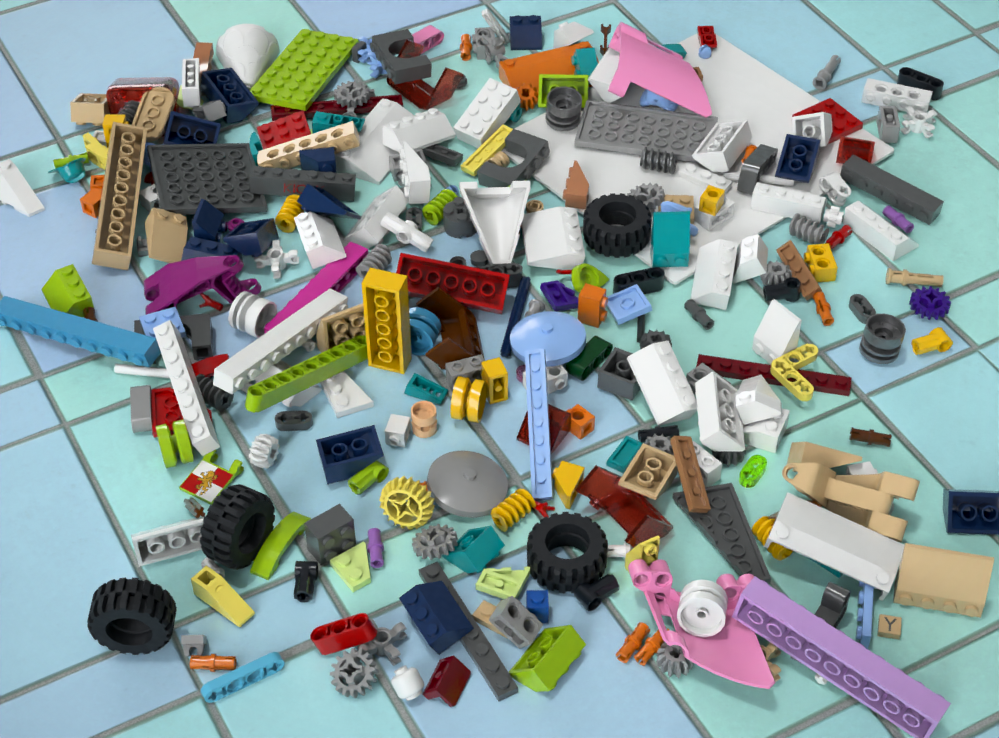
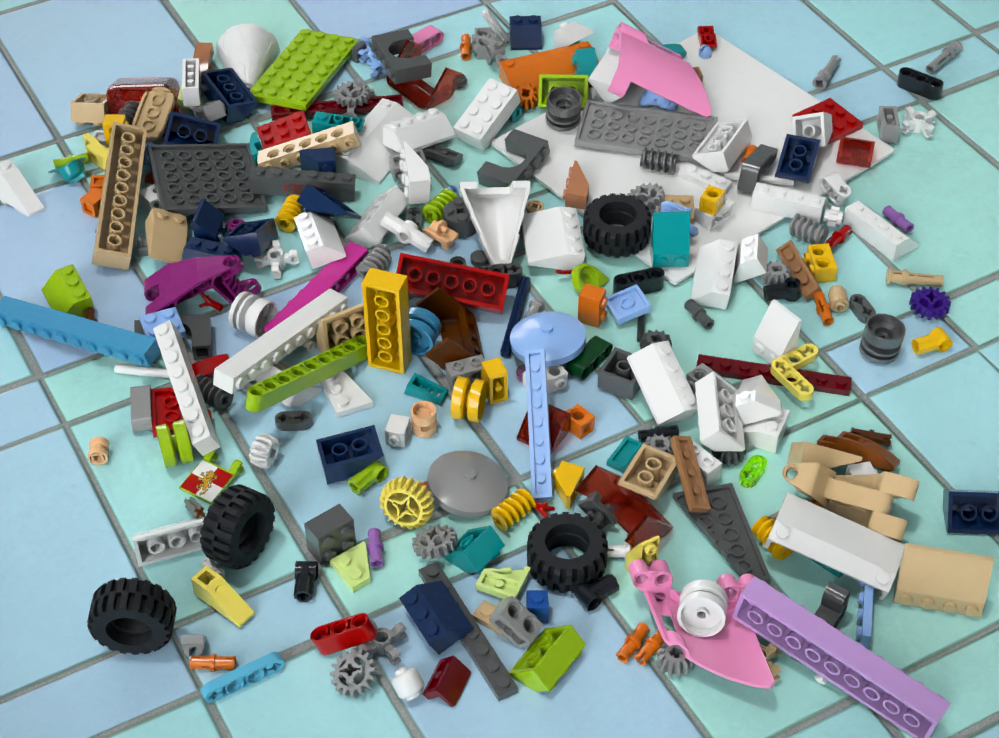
lime slope [250,511,311,580] -> none
light yellow plate [461,124,513,177] -> none
tan wheel [487,151,510,167] -> none
dark purple wing [540,280,578,312] -> none
reddish brown flag [600,24,611,56] -> none
dark grey brick [840,155,944,225] -> none
white brick [861,78,933,114] -> none
tan tile [877,614,902,639] -> none
none -> light nougat wheel [88,437,110,465]
none -> light nougat hips [423,220,459,250]
none -> dark grey hips [578,491,618,529]
none -> dark orange slope [817,431,900,472]
none -> tan brick [828,285,849,312]
none -> light grey pin [926,40,963,74]

